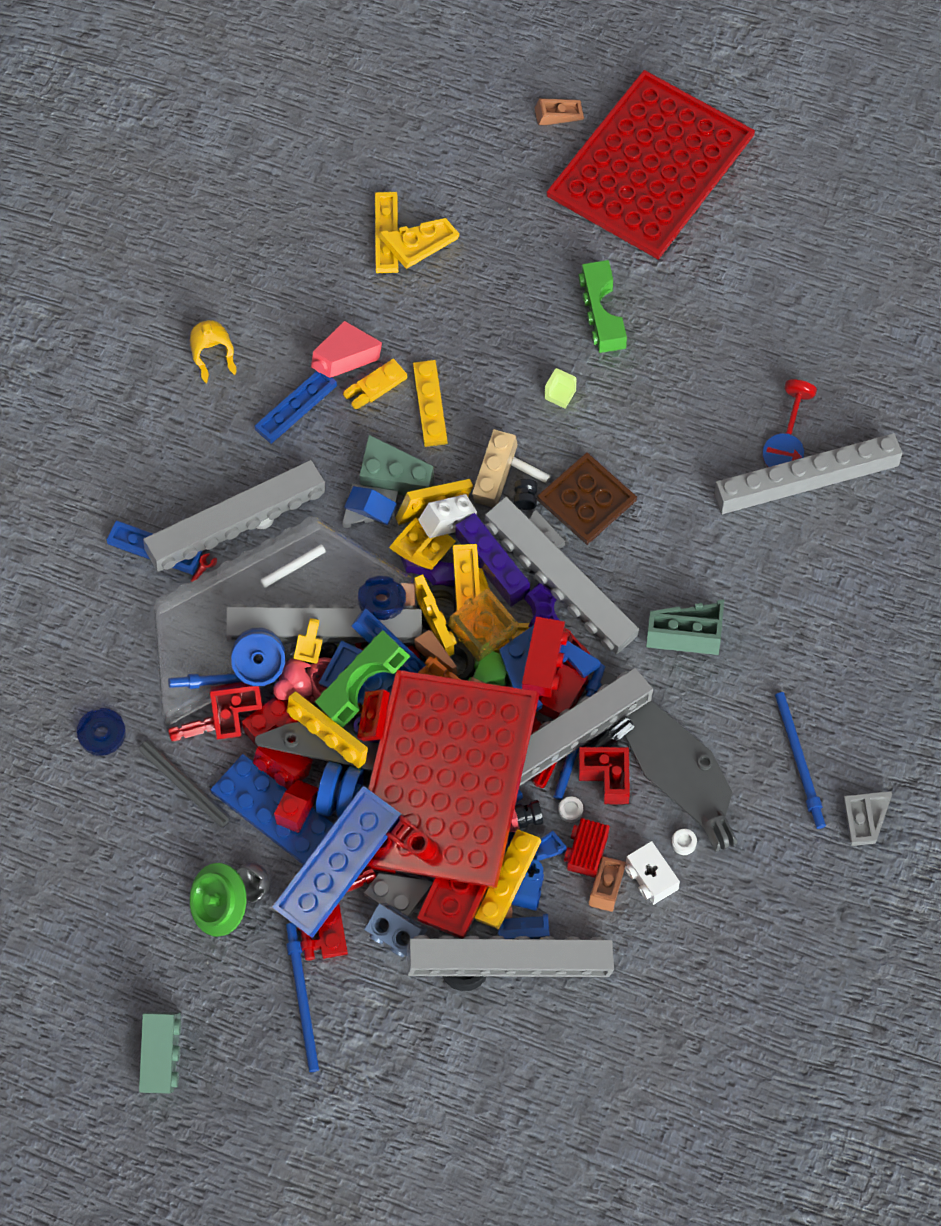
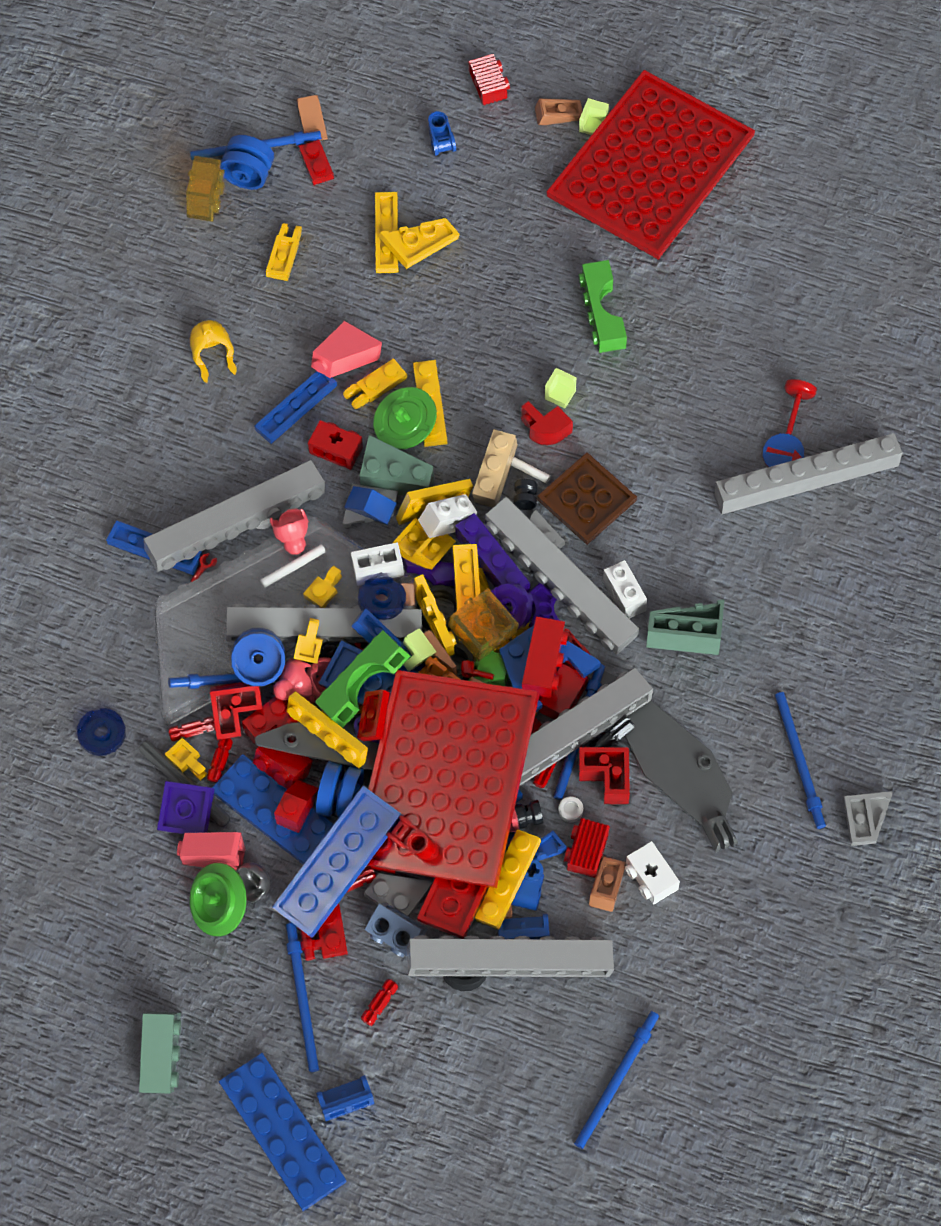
white tile [671,829,697,855] -> none
none -> dark purple plate [157,781,215,834]
none -> yellow plate [165,738,207,781]
none -> coral slope [177,832,246,873]
none -> clear yellow brick [186,156,225,222]
none -> blue bar [190,131,322,160]
none -> red axle [207,738,233,783]
none -> blue wheel [219,135,275,189]
none -> blue plate [219,1053,347,1211]
none -> yellow hinge [266,223,302,281]
none -> coral piece [270,508,309,555]
none -> nougat slope [297,95,328,143]
none -> red plate [299,140,334,185]
none -> yellow plate [303,566,342,608]
none -> red brick [308,420,363,470]
none -> blue hinge [316,1075,375,1121]
none -> white brick [351,542,404,586]
none -> red axle [361,979,398,1026]
none -> bright green piece [373,387,437,450]
none -> yellowish green panel [403,628,436,672]
none -> blue piece [428,111,456,156]
none -> red hand [461,660,494,680]
none -> brick [468,54,510,106]
none -> dark purple plate [487,583,533,632]
none -> red brick [521,401,573,445]
none -> blue bar [574,1011,659,1149]
none -> yellowish green panel [579,98,609,135]
none -> white brick [603,560,647,619]

